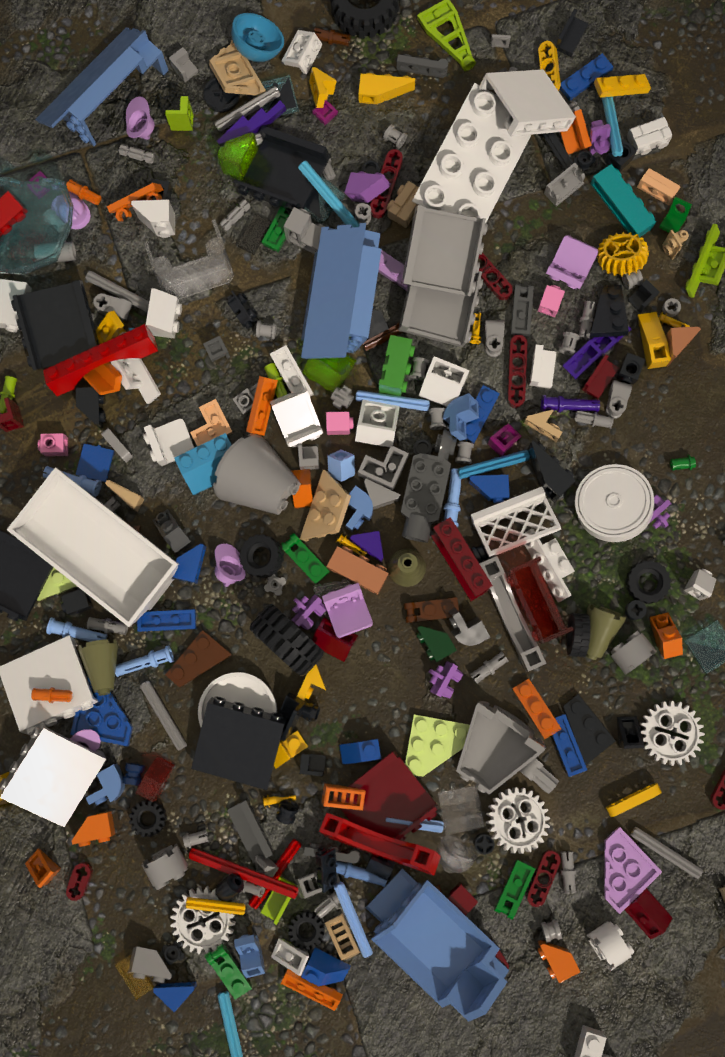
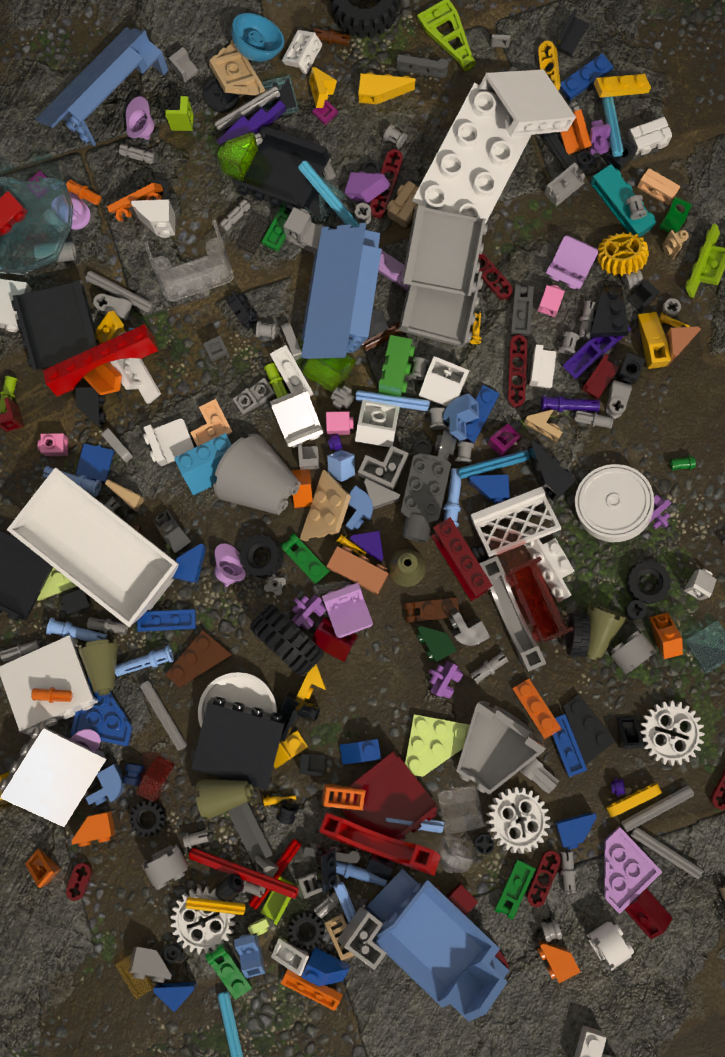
white slope [146,288,182,338] -> none
orange plate [246,376,278,436] -> none
light grey piece [485,320,505,357] -> none
none -> light grey axle [0,640,40,662]
none -> olive cone [196,779,254,820]
none -> yellowish green plate [248,916,271,936]
none -> light grey piece [281,322,302,361]
none -> dark purple plate [328,434,343,452]
none -> light grey brick [337,907,386,970]
none -> blue slope [555,812,597,850]
none -> dark purple plate [611,777,625,797]
none -> light grey axle [621,786,694,832]
none -> light grey bush [626,195,647,220]

